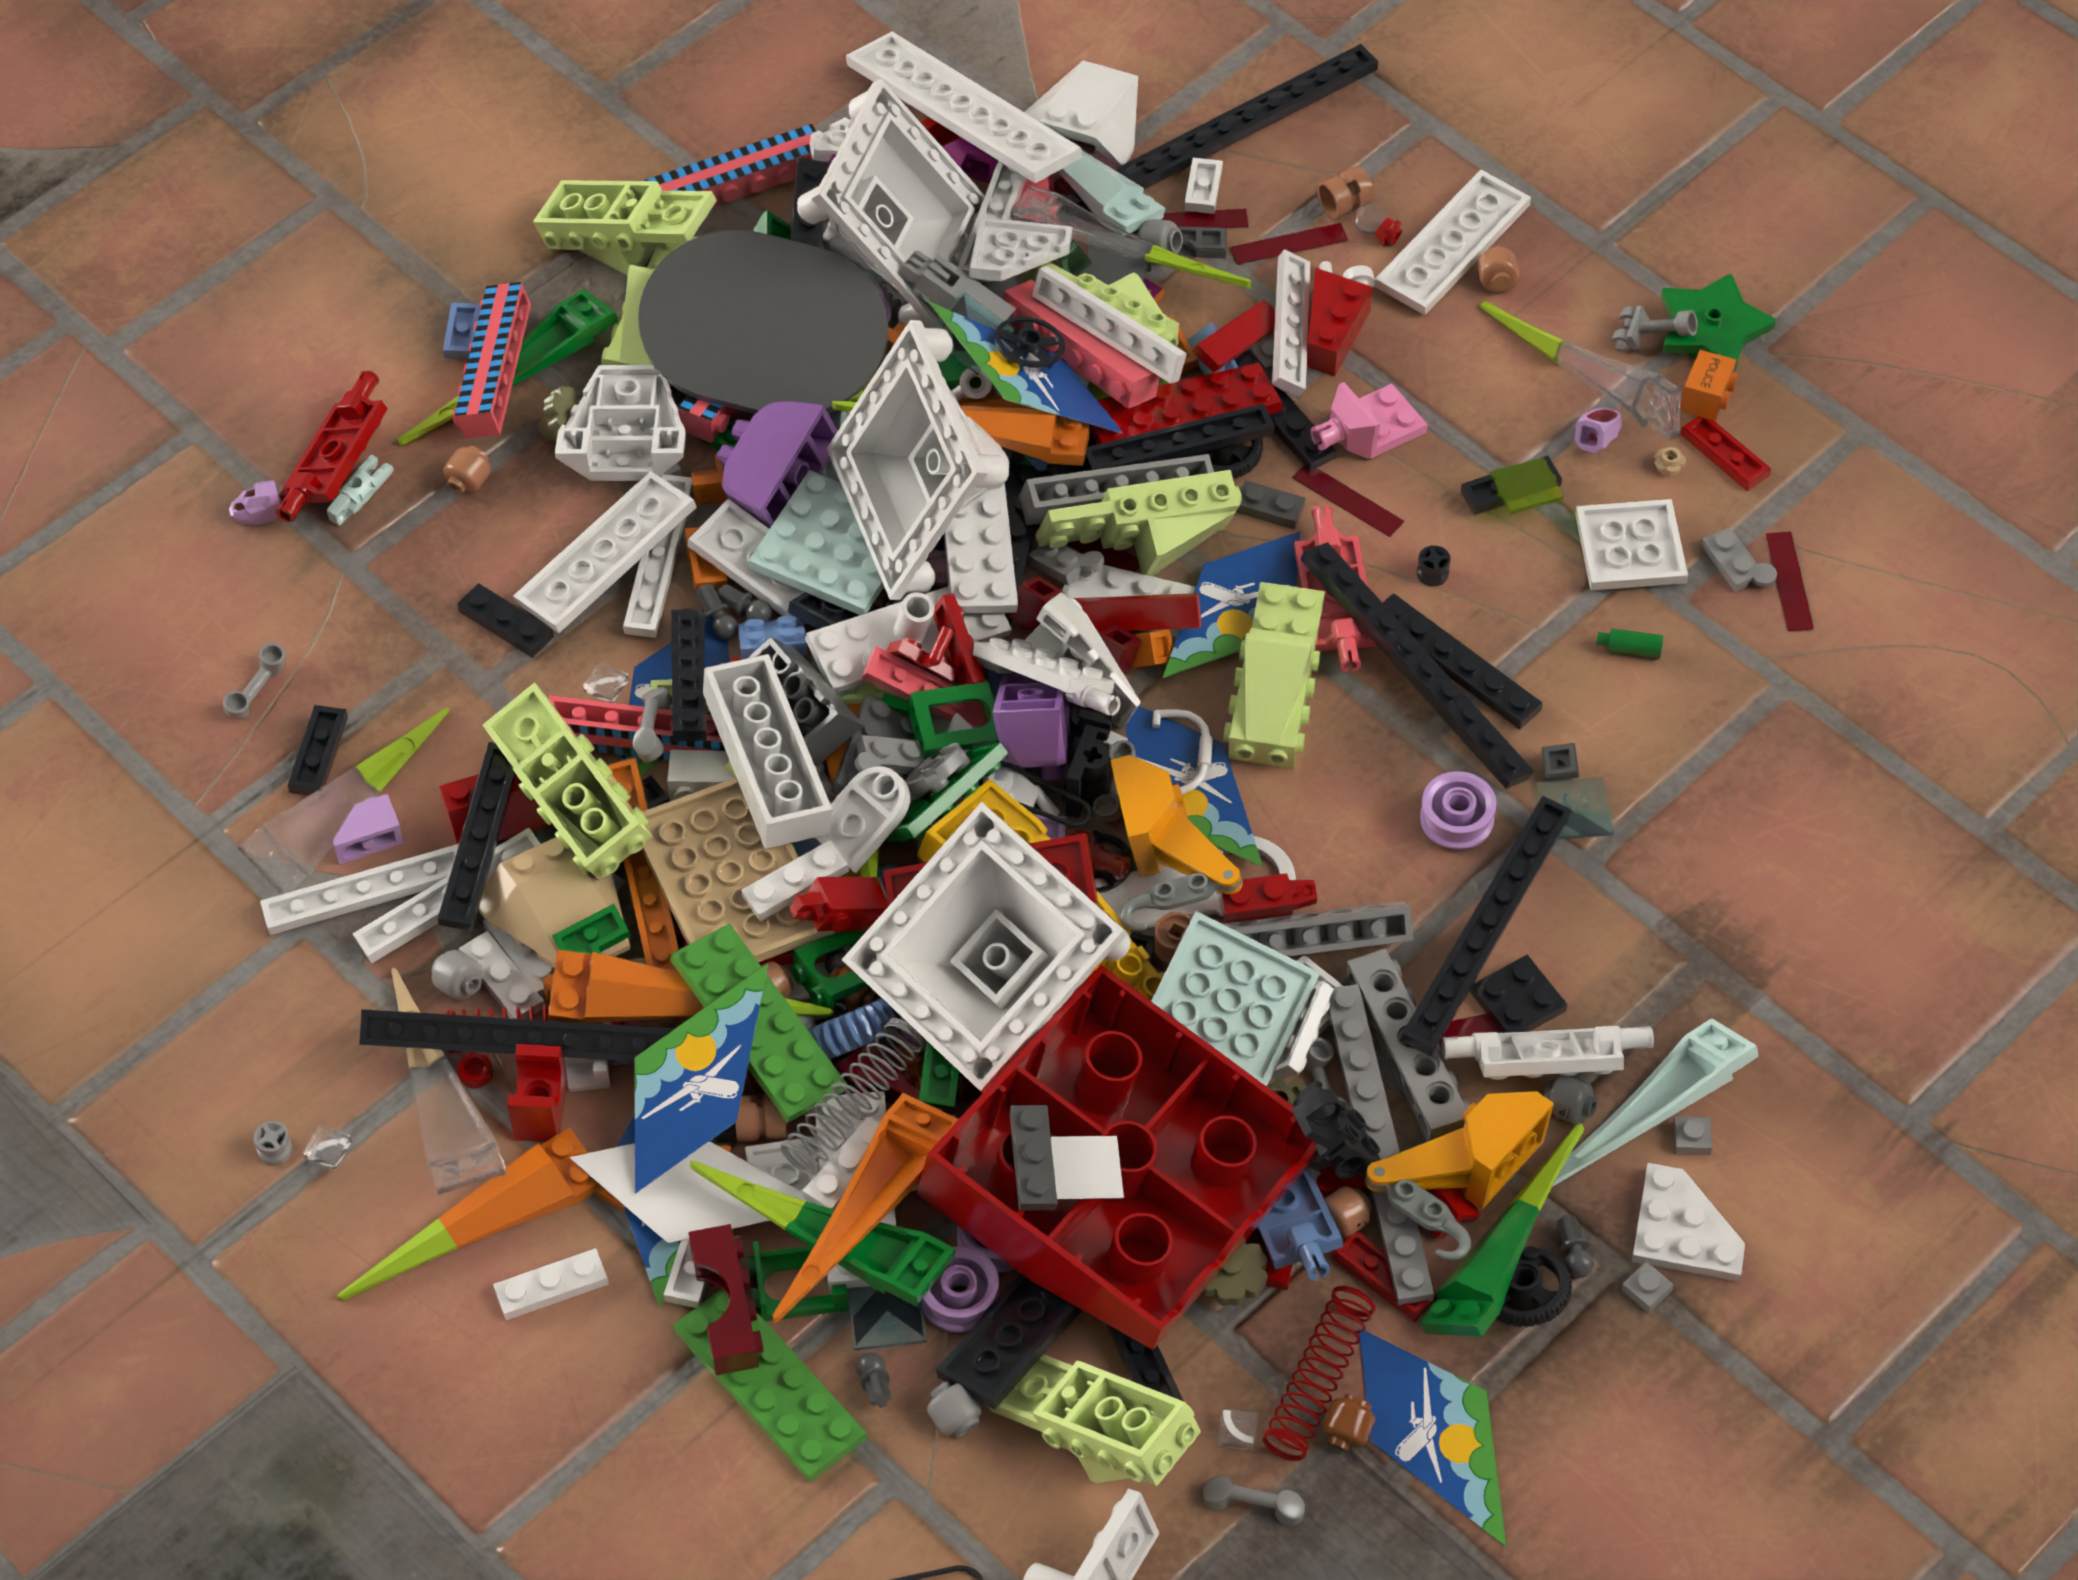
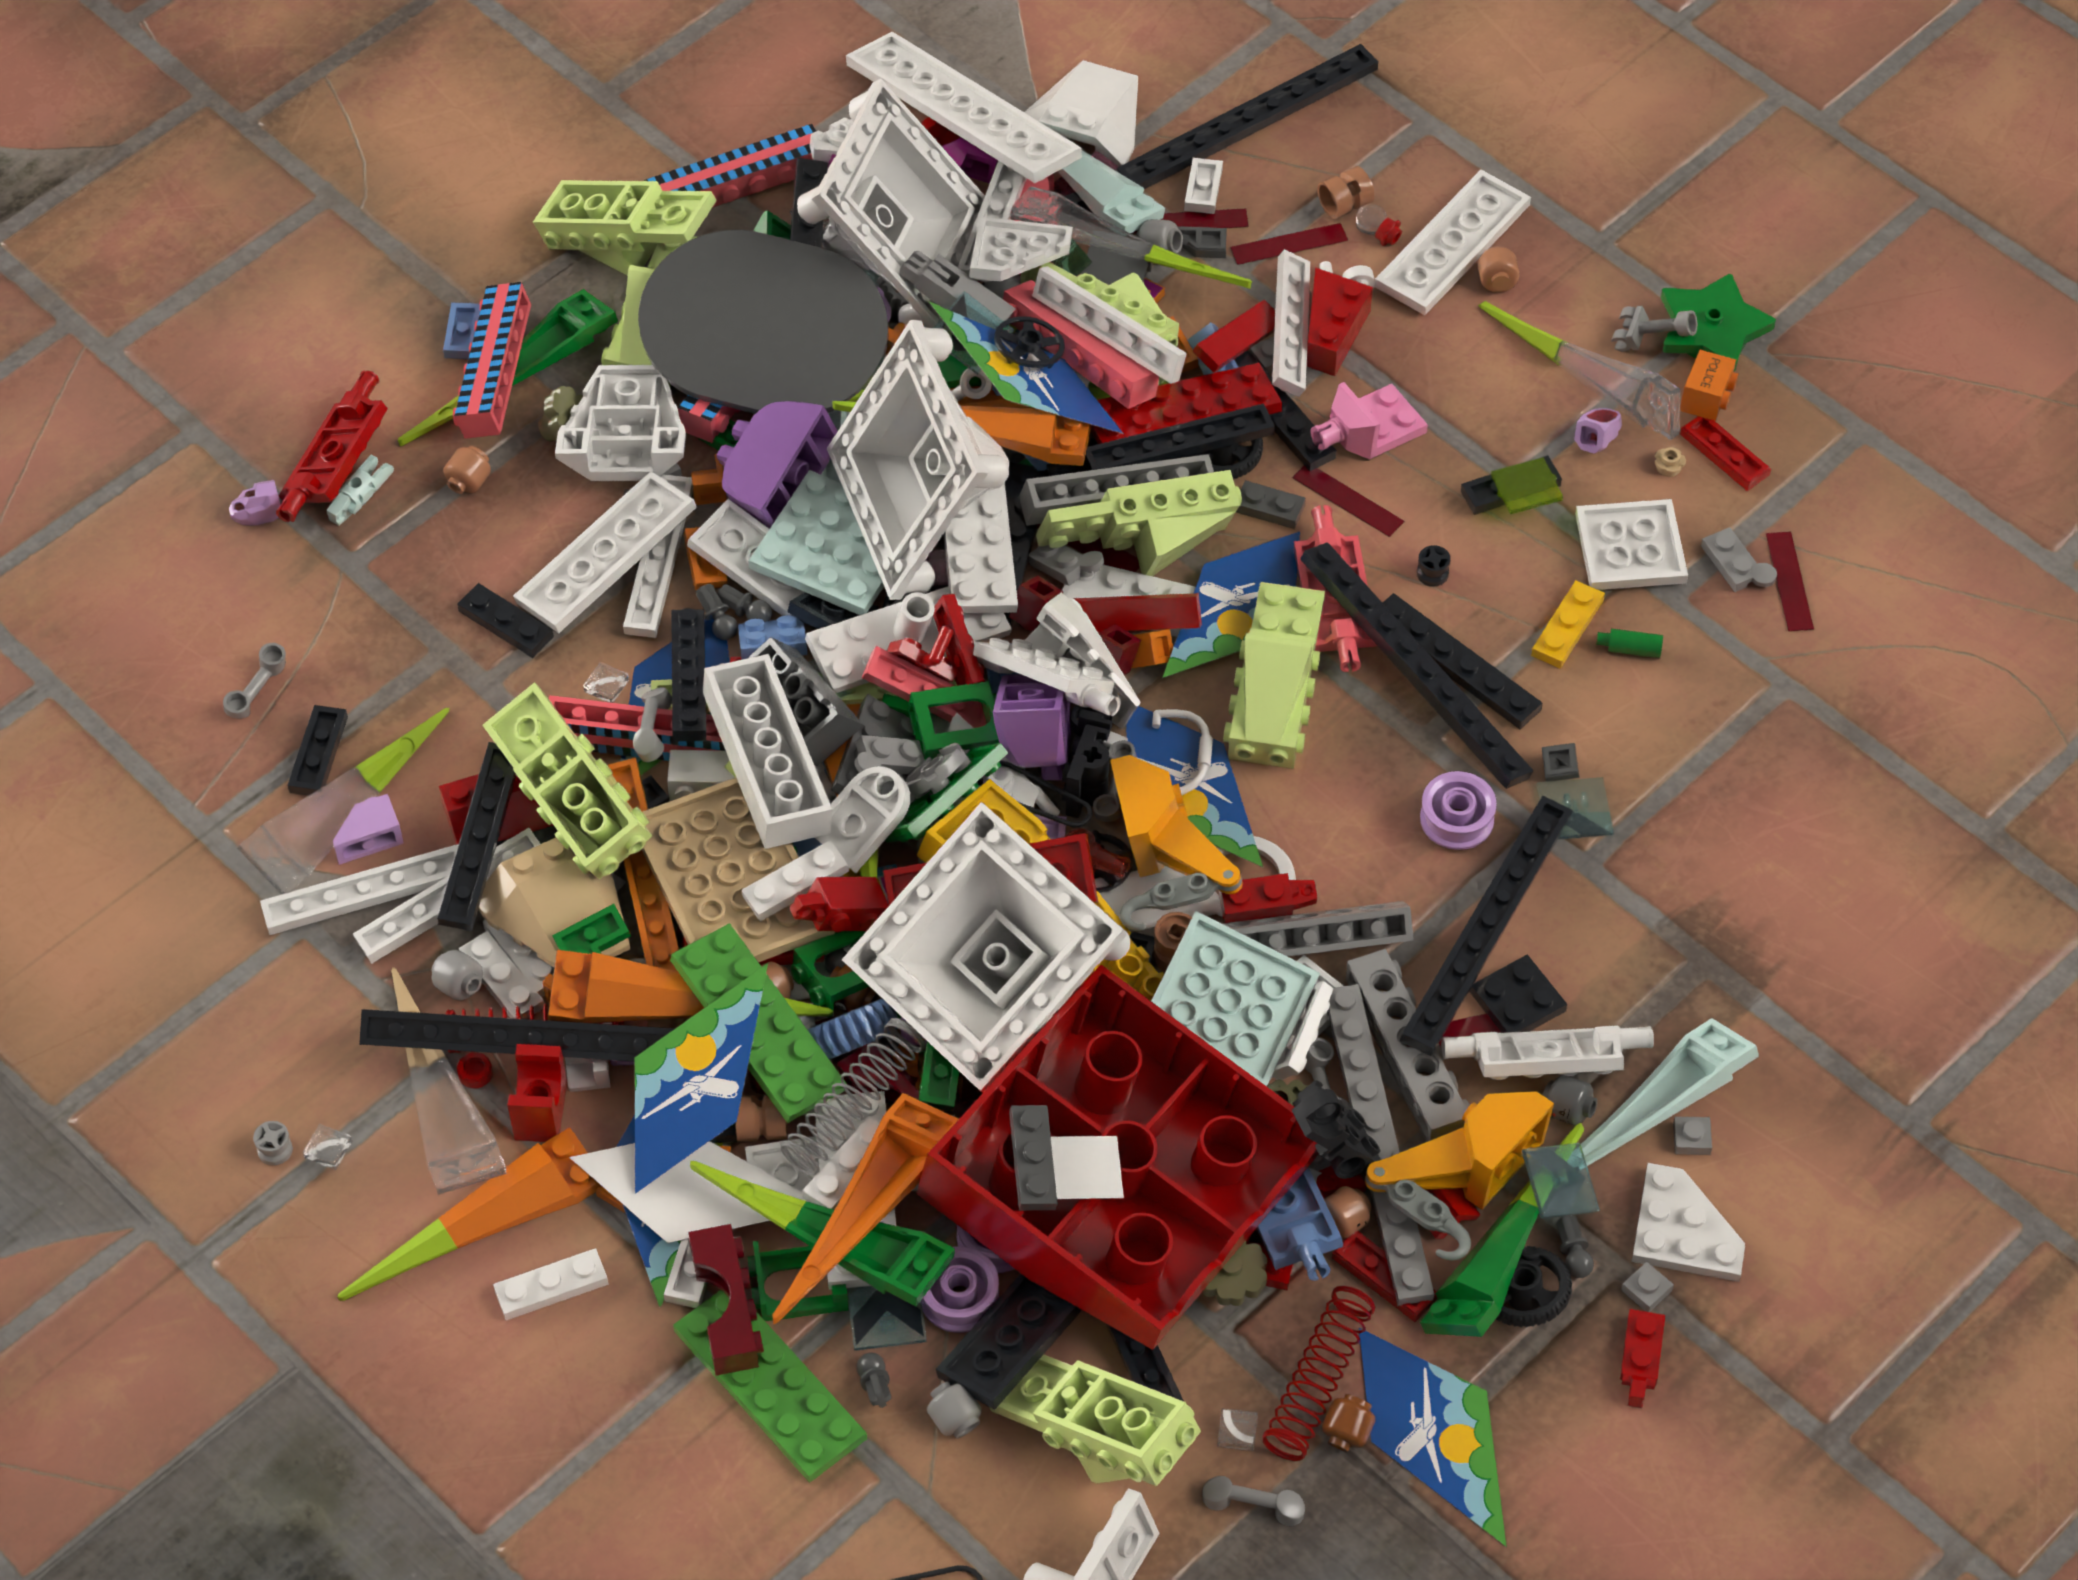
none -> clear light blue piece [1522,1143,1600,1219]
none -> yellow plate [1531,580,1605,669]
none -> red hinge [1620,1309,1666,1408]

